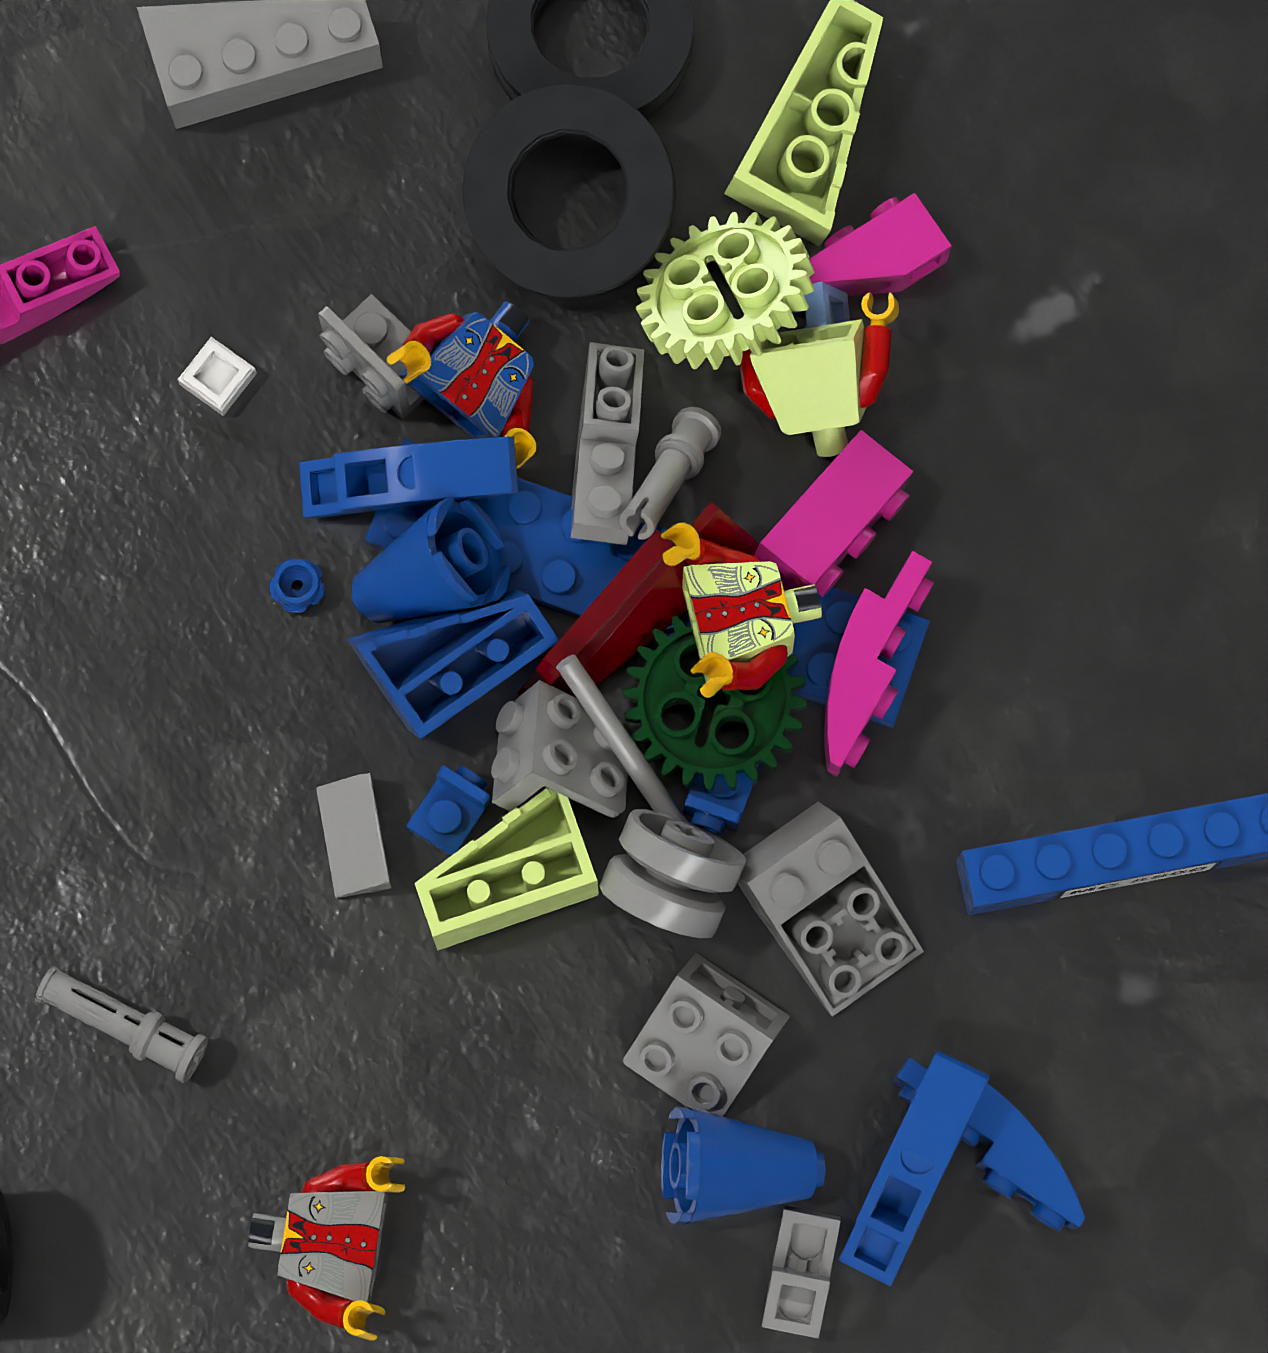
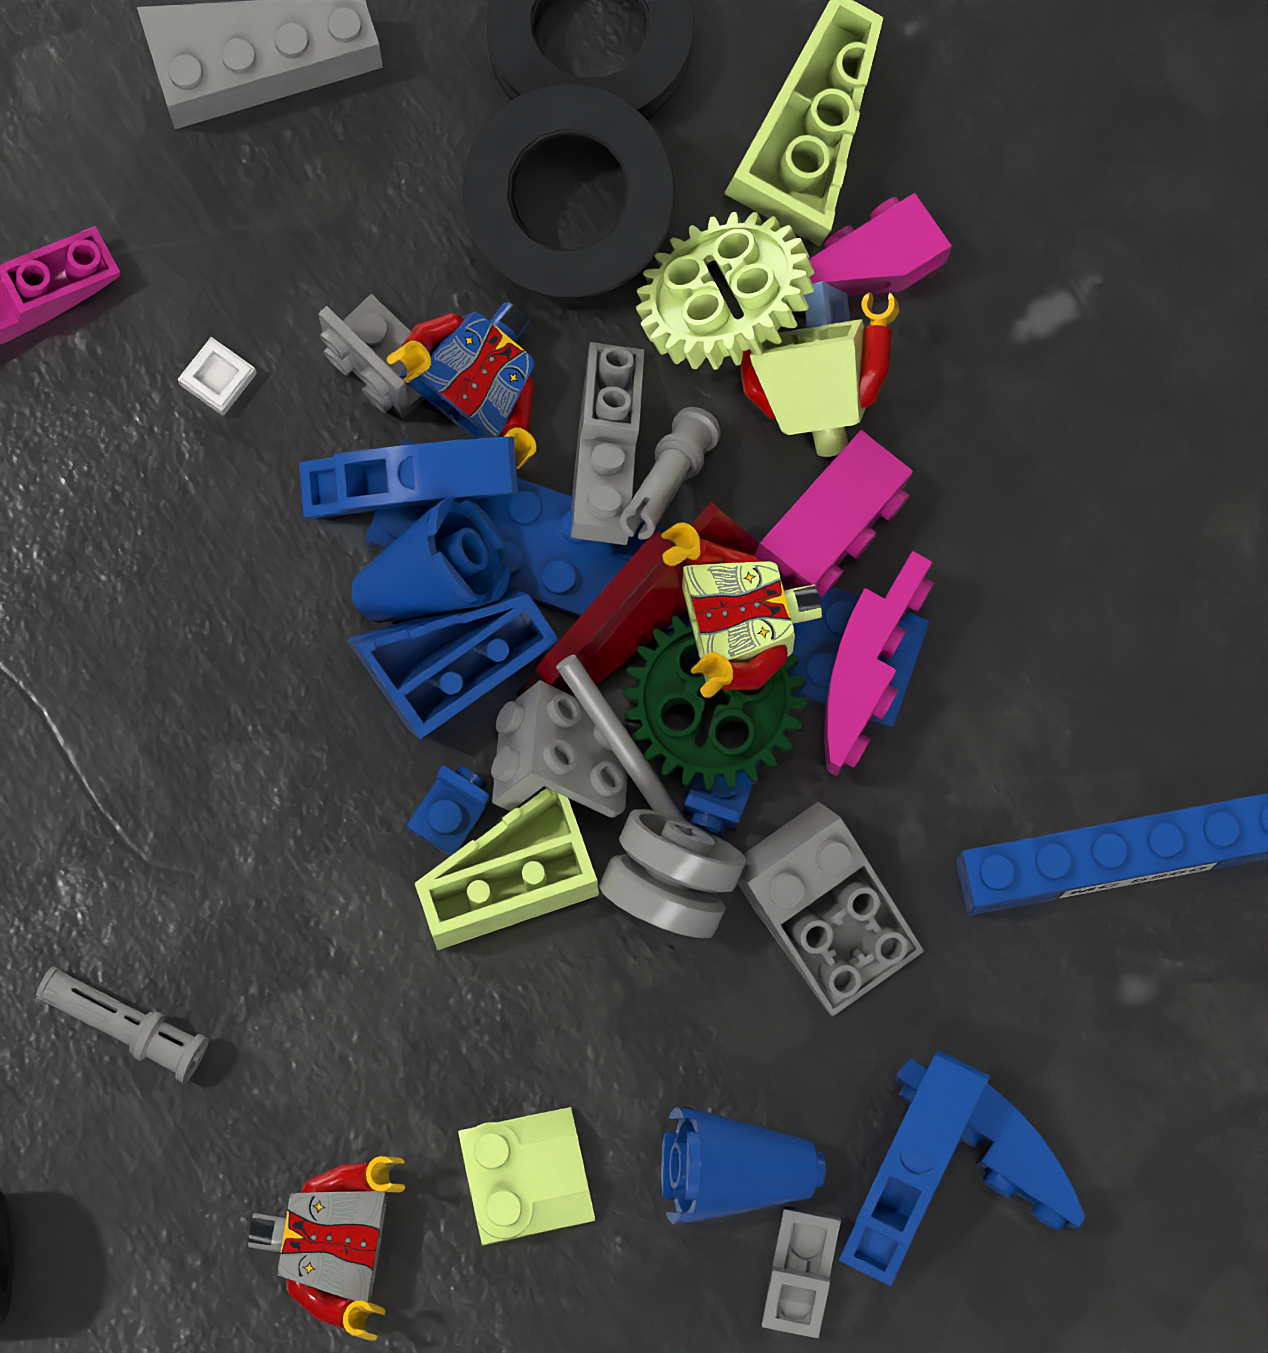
blue plate [269,559,325,613] -> none
light grey slope [316,773,392,899] -> none
light grey bracket [623,952,790,1116] -> none
none -> yellowish green slope [458,1107,595,1246]

